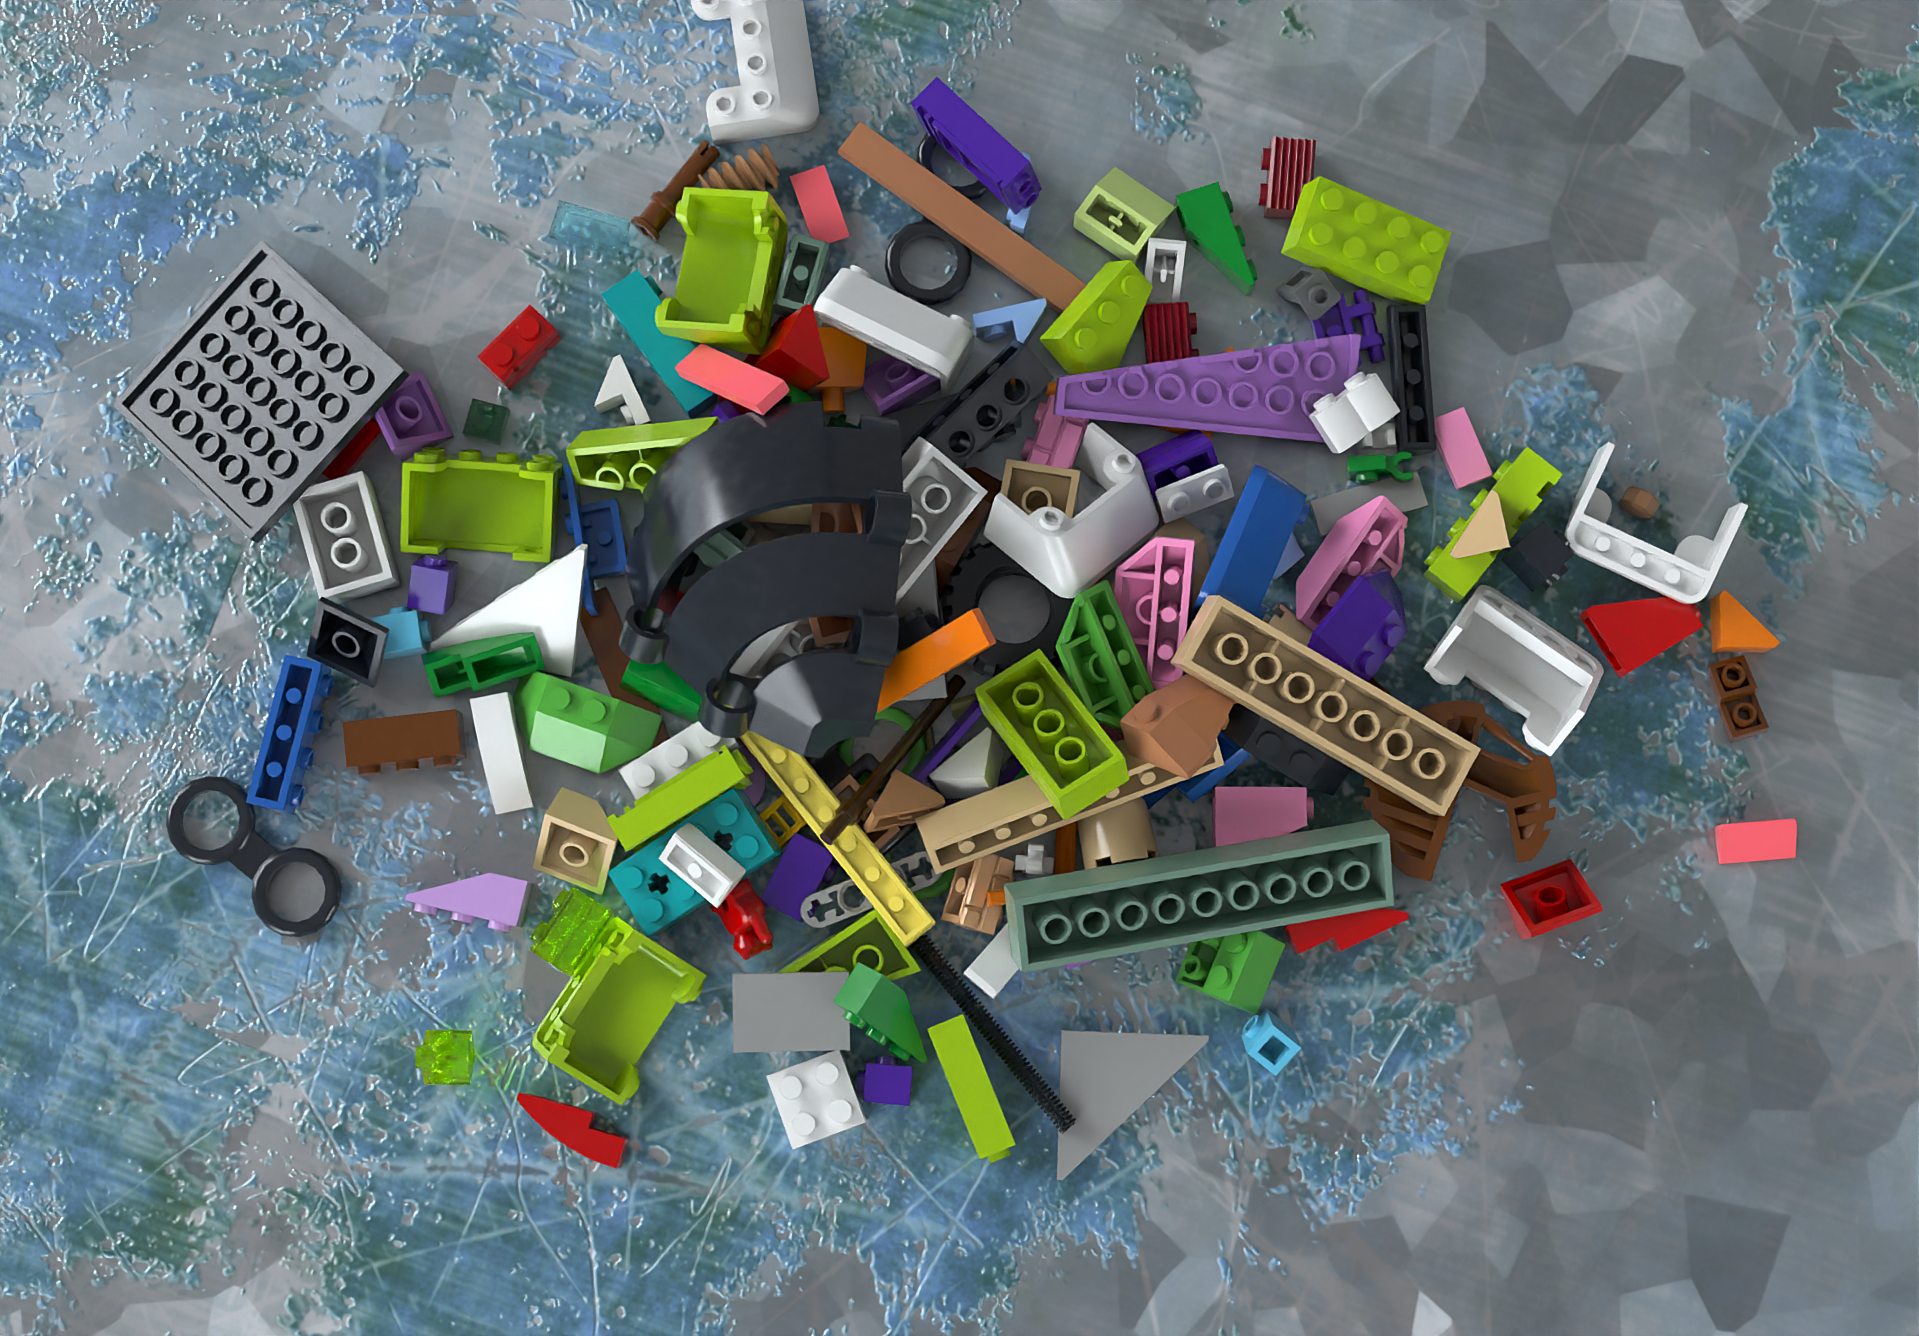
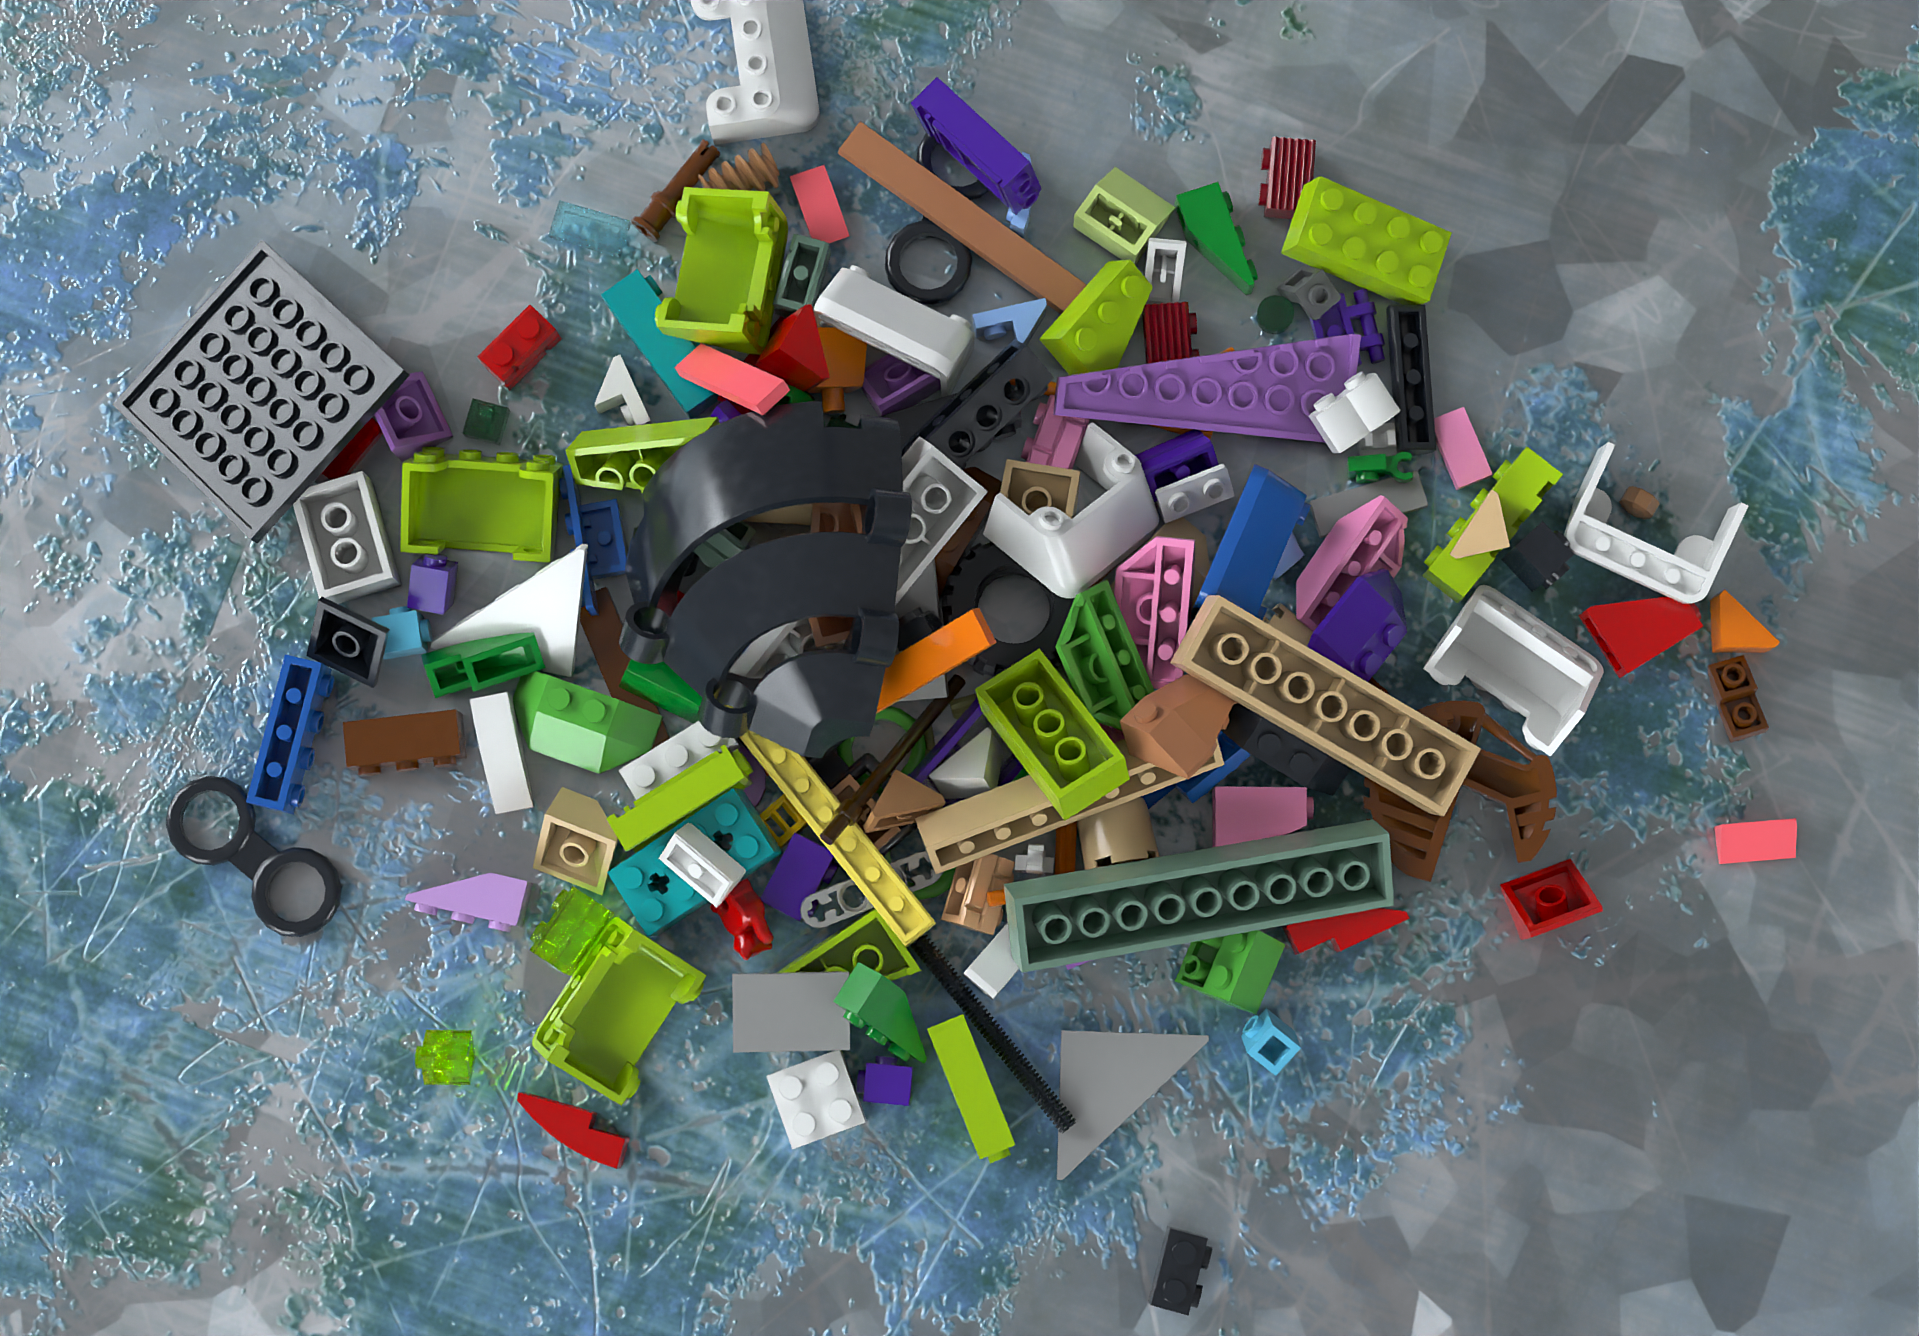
none -> black brick [1148,1226,1212,1316]
none -> clear green tile [1256,295,1294,334]

